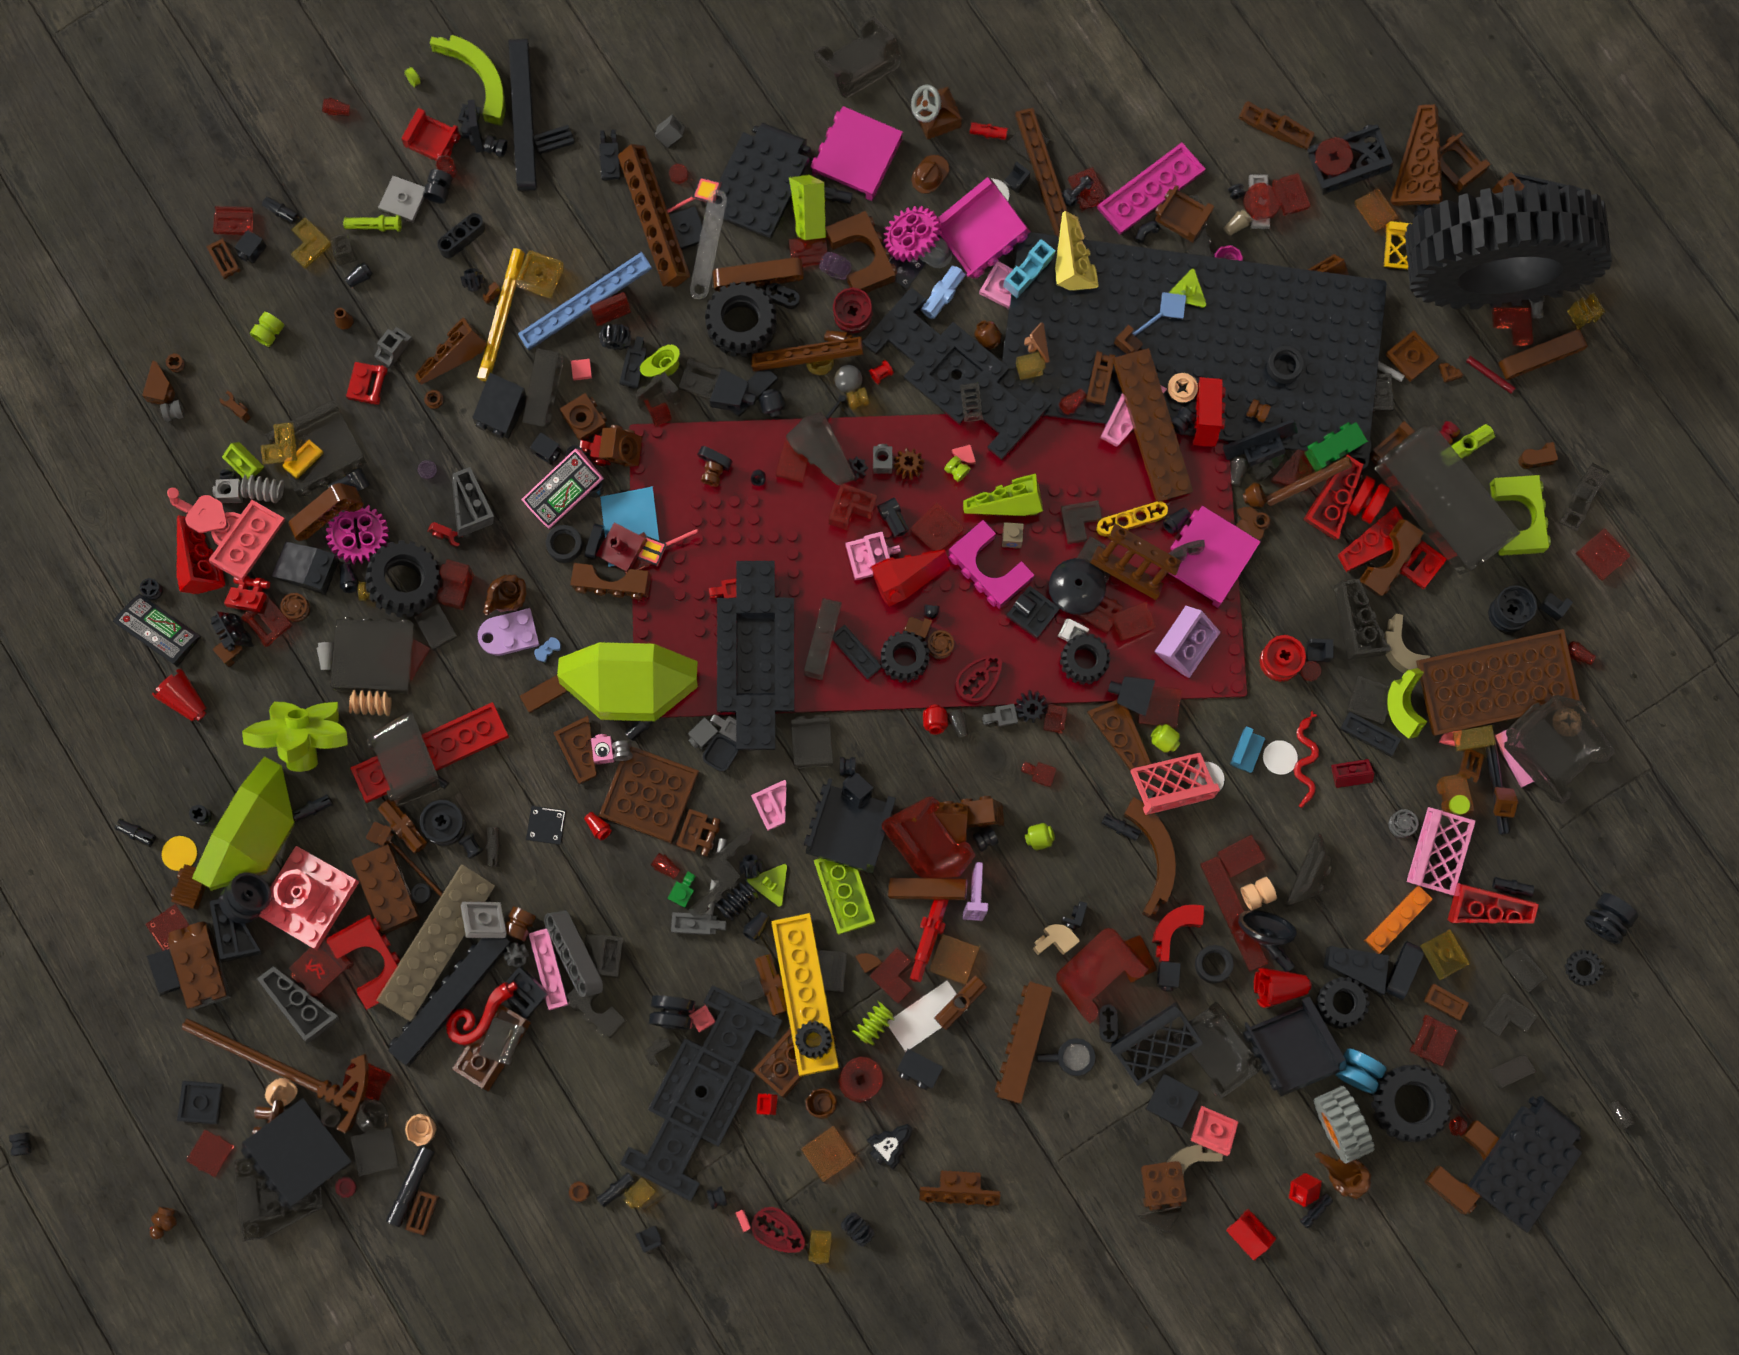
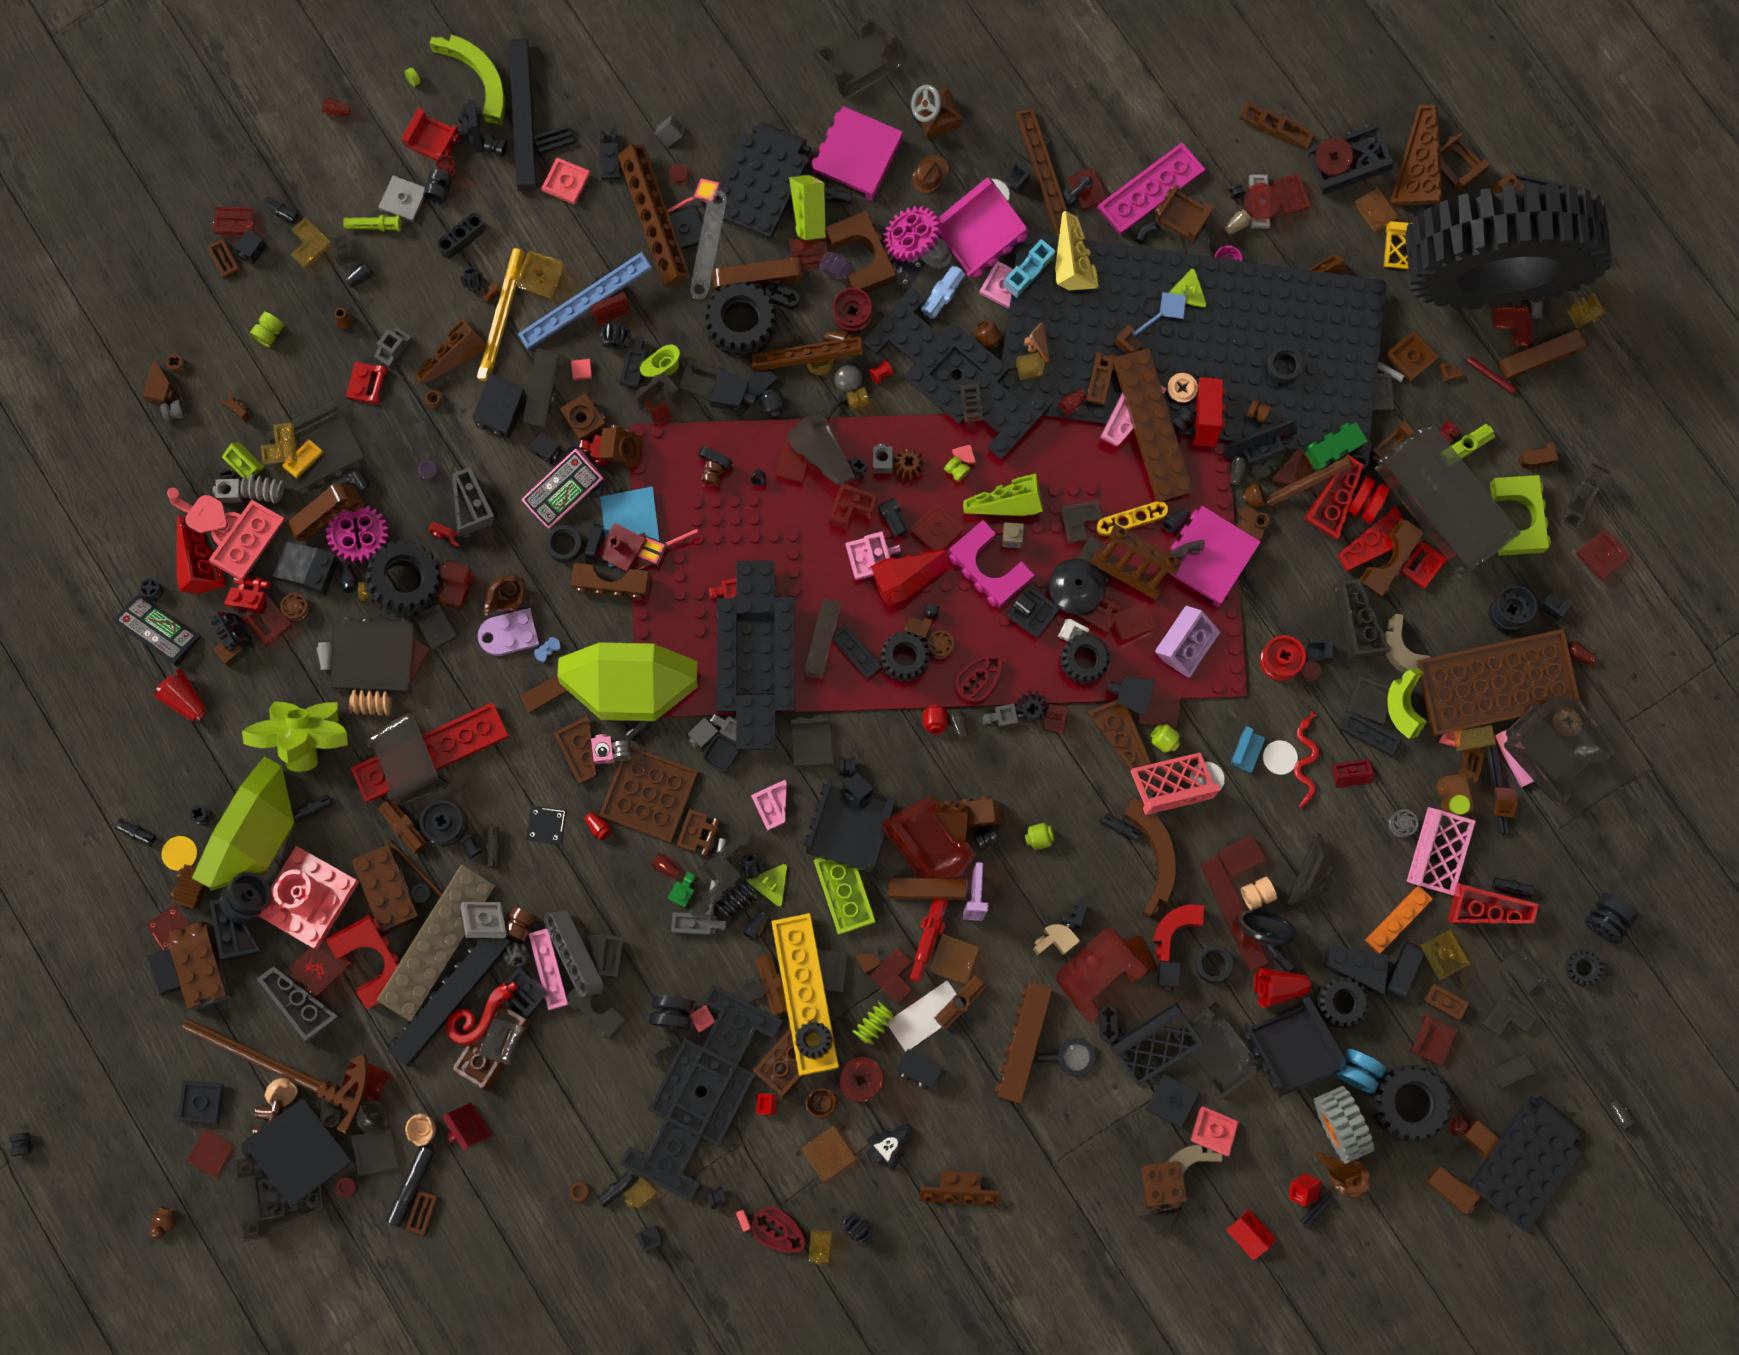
reddish brown bracket [366,822,394,847] -> none
red pin [970,122,1008,140] -> none
clear red plate [1021,762,1057,787] -> none
none -> dark red tile [442,1102,492,1151]
none -> coral plate [541,158,591,205]

